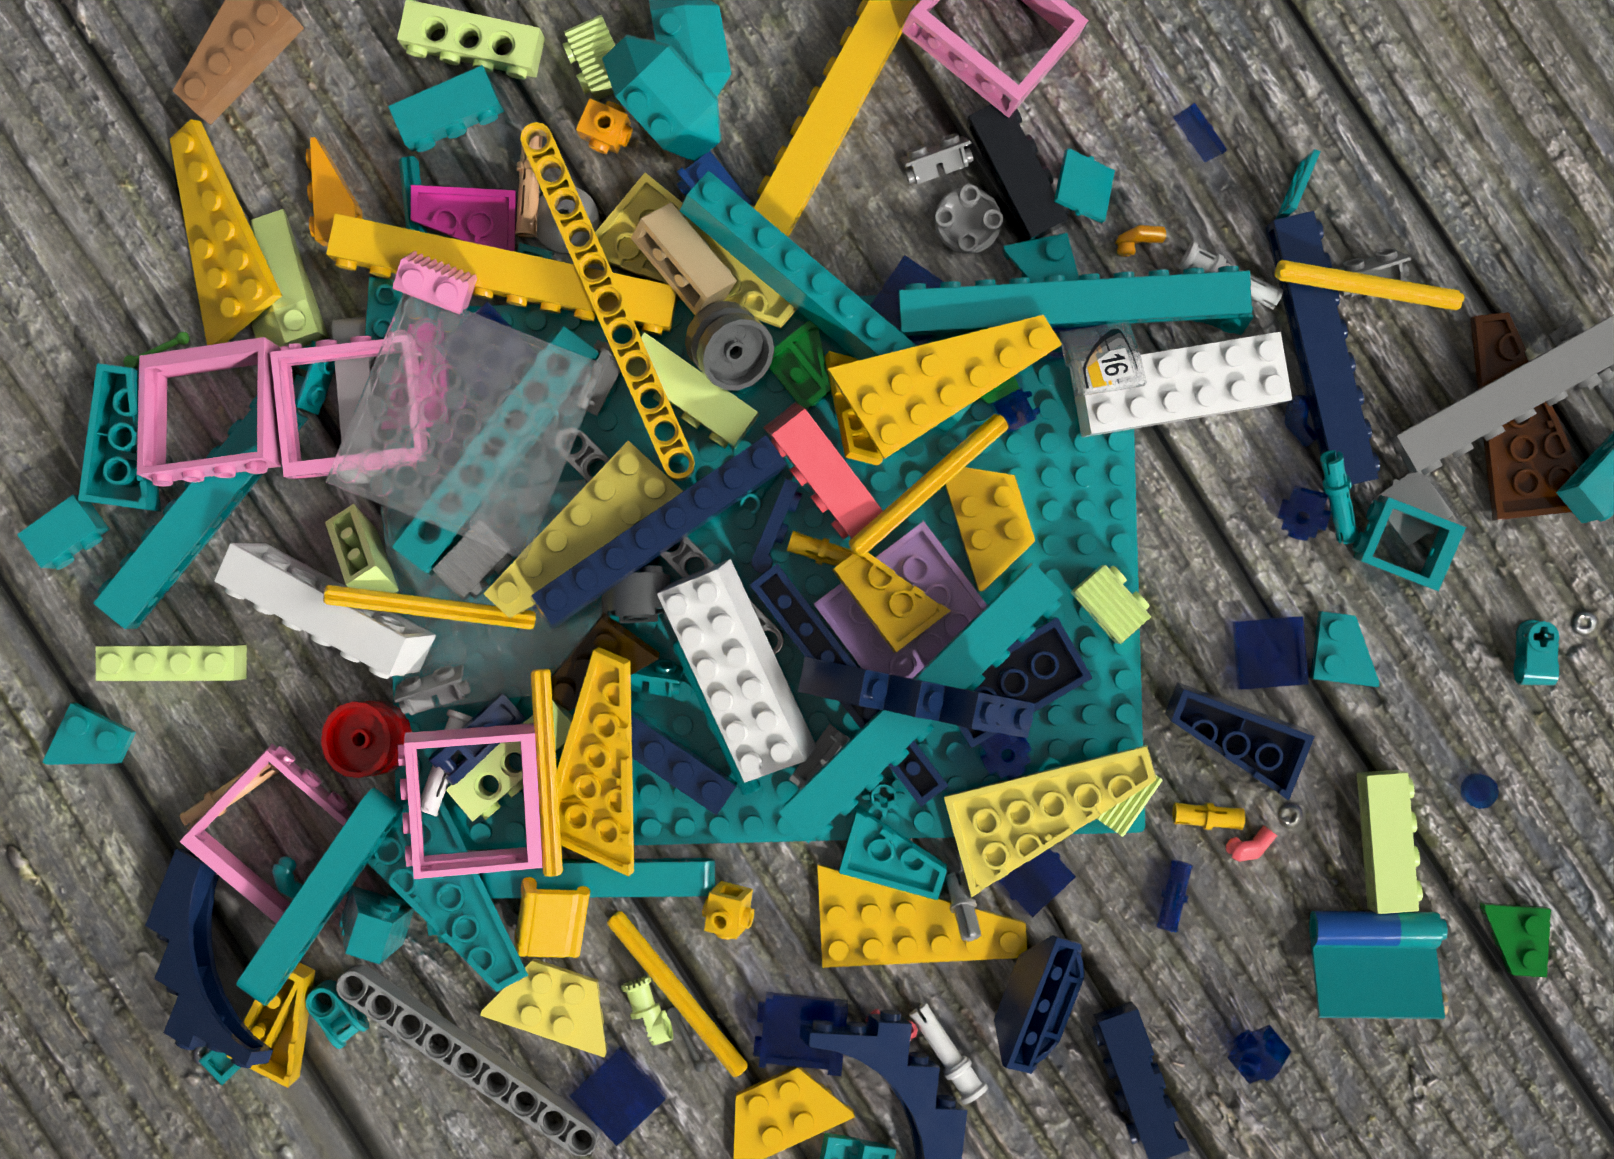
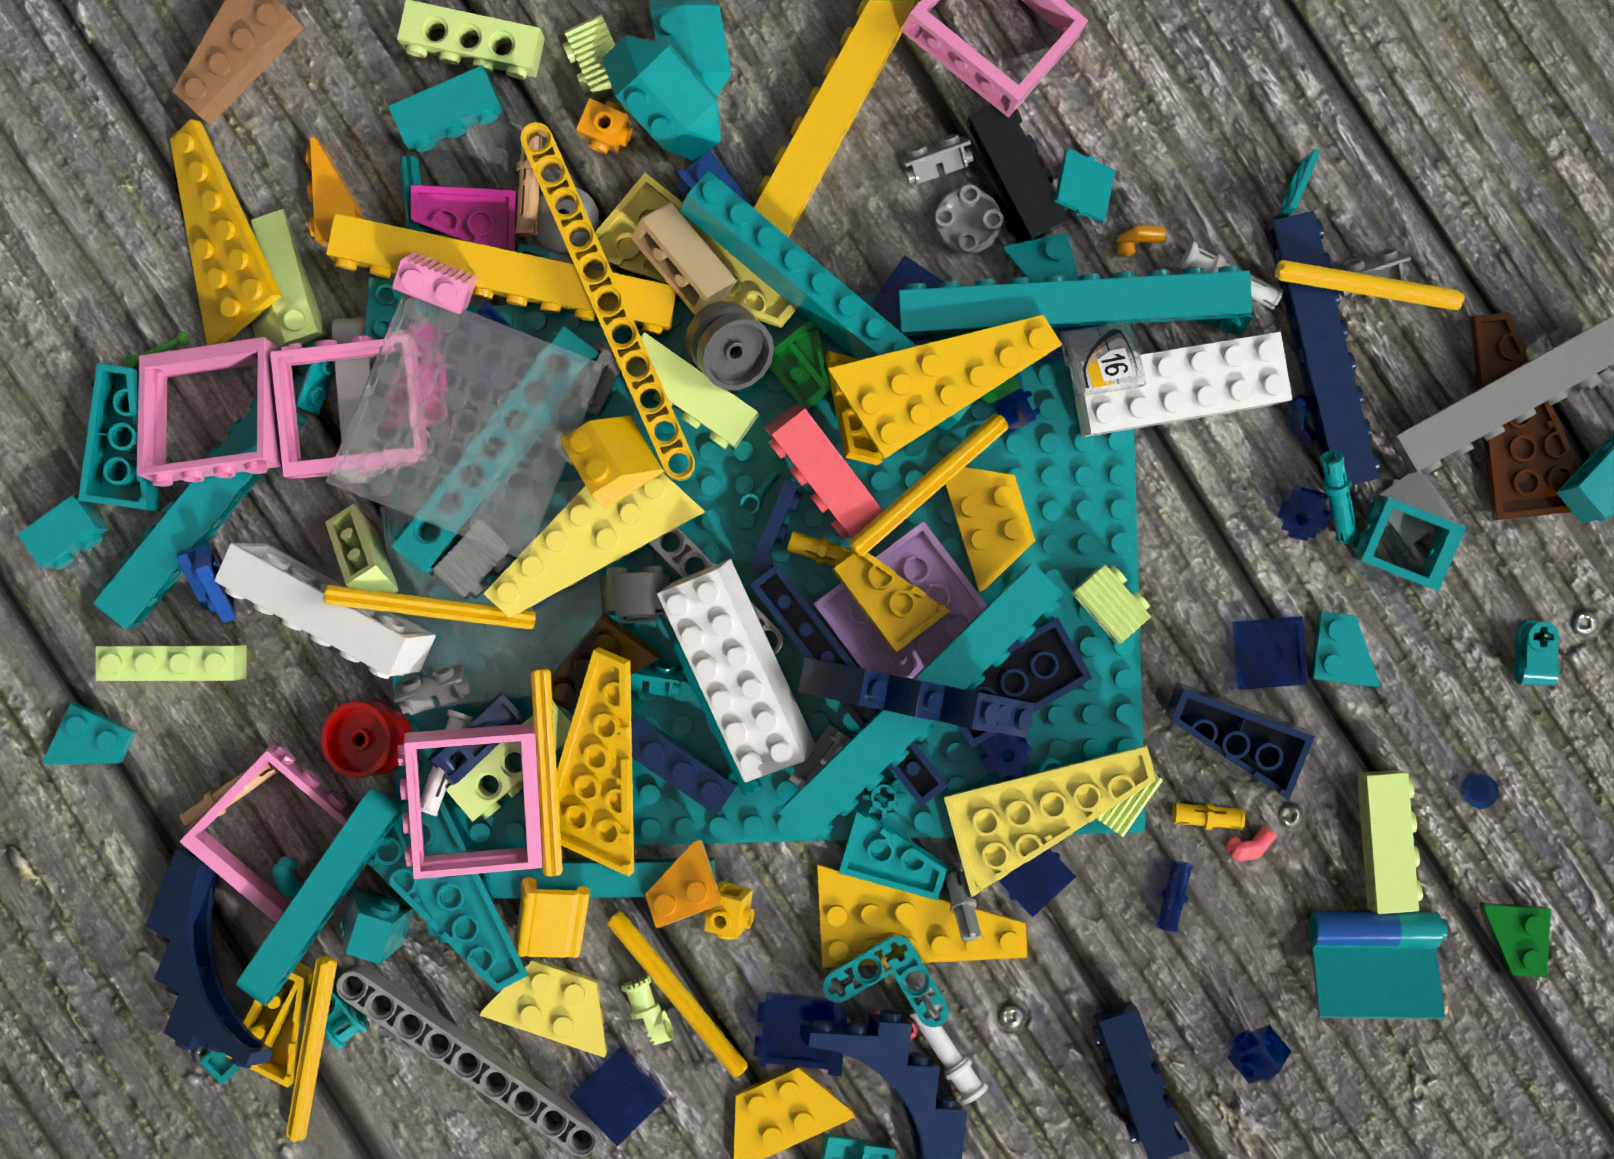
dark blue brick [531,435,787,629] -> none
dark blue wedge [994,935,1084,1074] -> none
clear blue piece [1173,103,1227,162] -> none
none -> blue bracket [177,543,236,623]
none -> yellow axle [286,955,337,1142]
none -> yellow slope [560,415,664,509]
none -> light orange wing [645,840,723,928]
none -> teal beam [823,933,949,1027]

